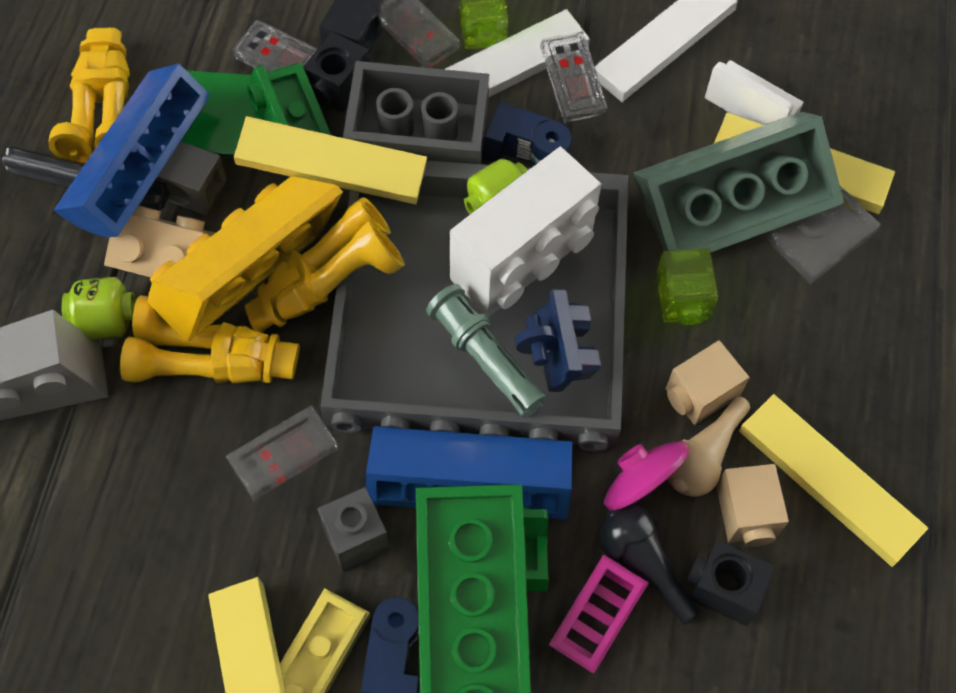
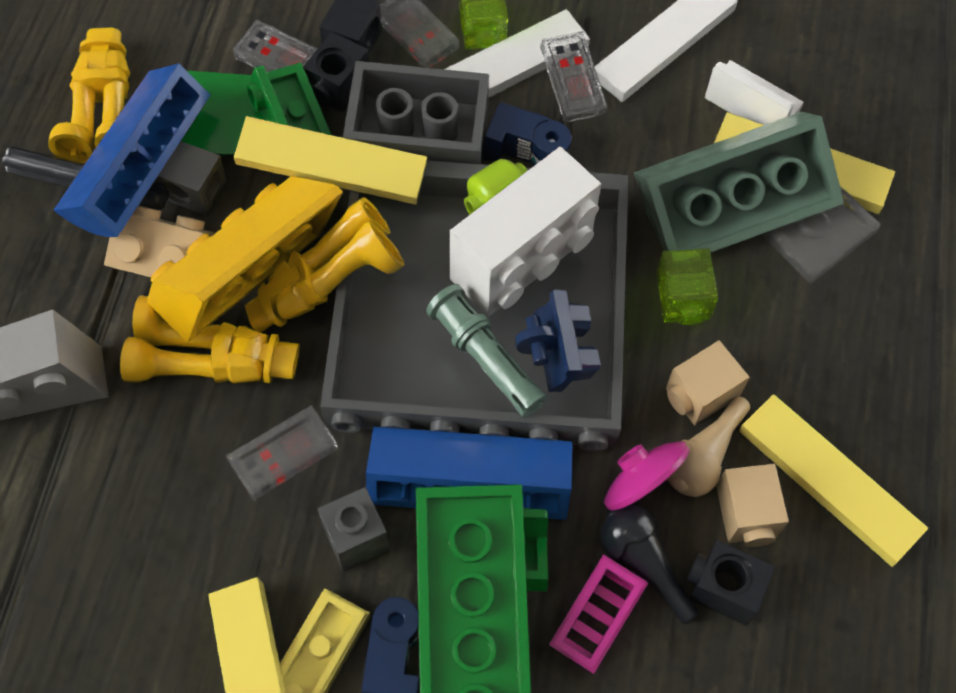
lime head [62,277,137,341] -> none

